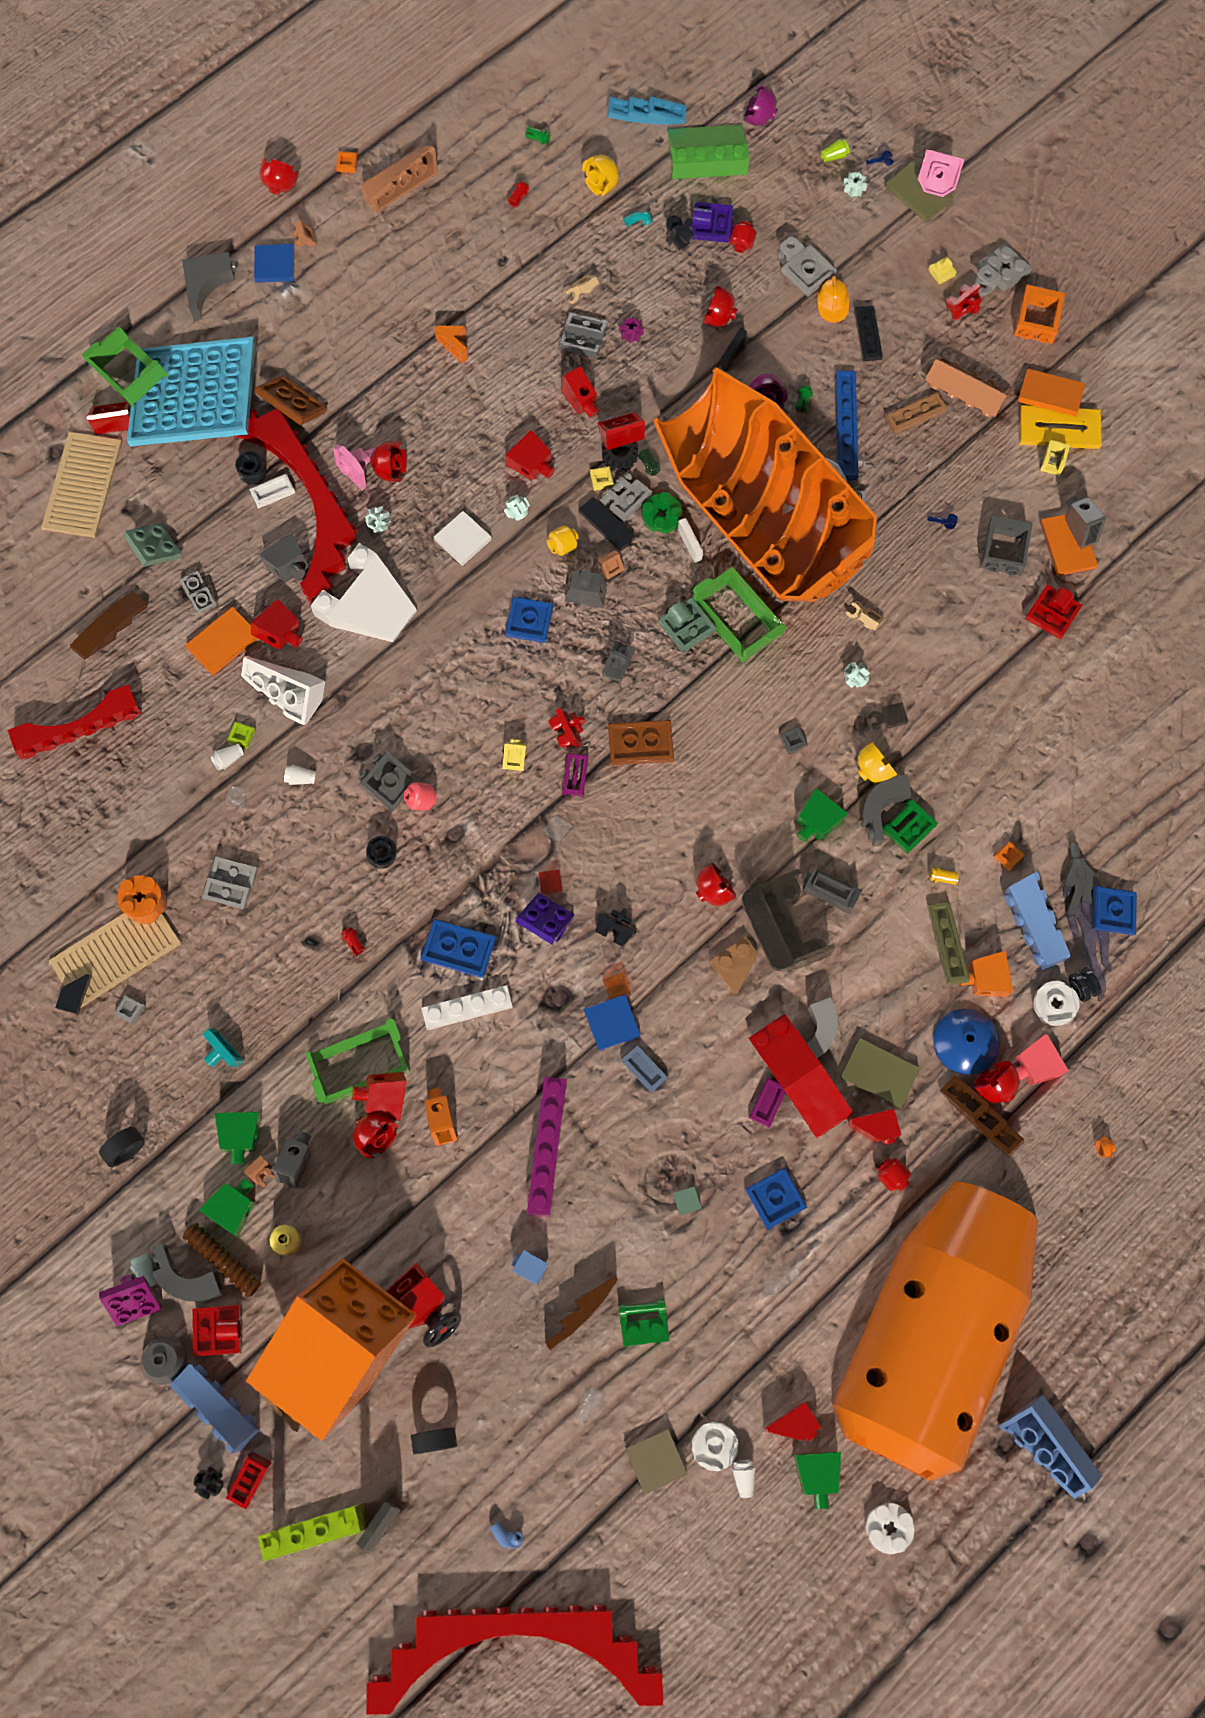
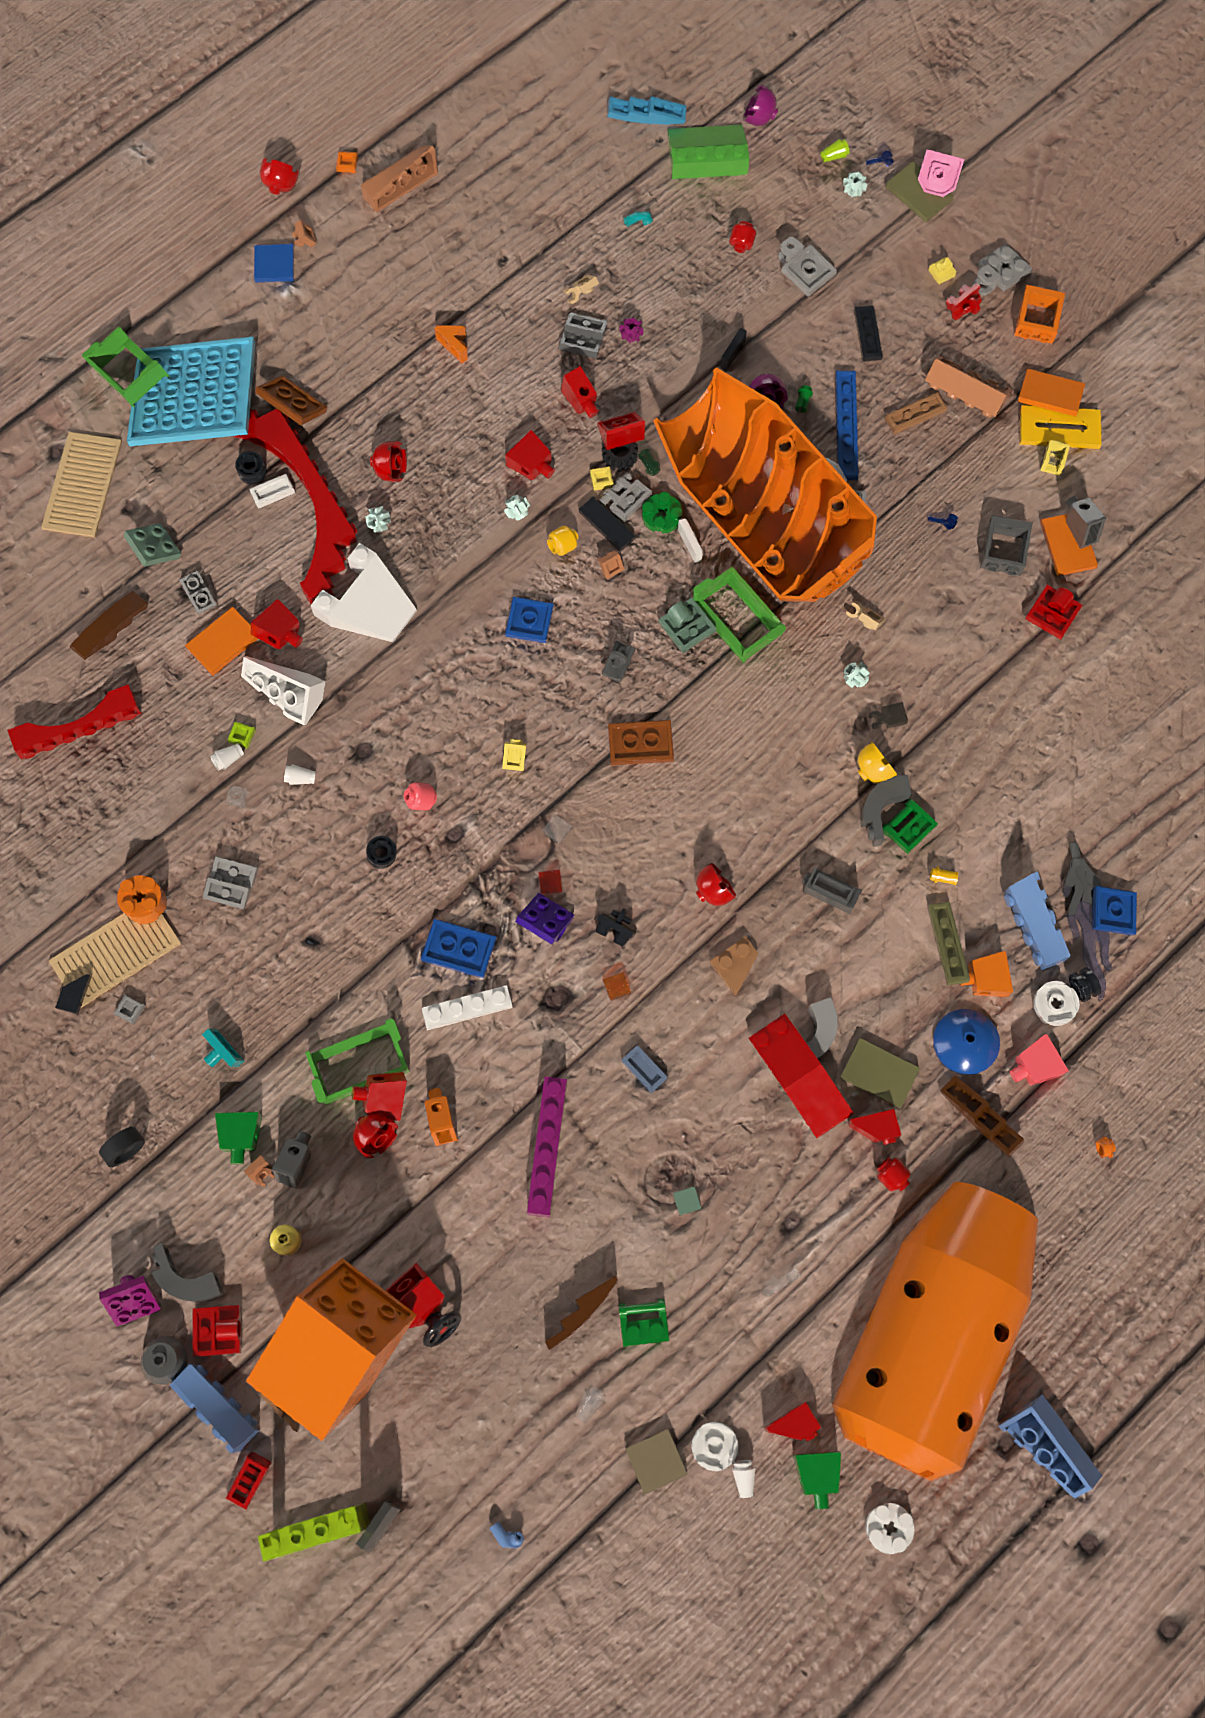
red slope [87,401,131,435] -> none
light aqua cone [130,1253,157,1286] -> none
dark grey arch [182,252,237,321] -> none
reddish brown piece [183,1223,261,1298] -> none
black gear [193,1466,224,1500] -> none
green torso [199,1178,255,1237] -> none
dark grey torso [259,533,308,582] -> none
bright pink piece [333,445,376,490] -> none
red pin [341,927,366,956] -> none
dark grey plate [358,751,420,812] -> none
red arch [366,1604,664,1715] -> none
black tyre [411,1427,457,1455] -> none
white tile [434,511,492,566] -> none
red pin [507,181,529,208] -> none
medium blue brick [511,1250,548,1286] -> none
green pin [525,126,551,145] -> none
red hips [548,708,586,748] -> none
magenta tile [562,753,589,797] -> none
dark grey torso [565,570,607,608] -> none
yellow cylinder [582,154,619,196] -> none
blue tile [584,995,640,1051] -> none
black hips [666,215,694,251] -> none
dark purple plate [692,202,733,243] -> none
red cylinder [703,285,738,328] -> none
clear smoke windscreen [741,869,835,971] -> none
blue tile [745,1167,807,1230] -> none
magenta tile [749,1078,786,1128] -> none
dark grey tile [779,726,808,755] -> none
green torso [796,788,848,842] -> none
light orange piece [817,276,849,323] -> none
red cylinder [974,1061,1020,1103] -> none
orange tile [994,841,1026,872] -> none

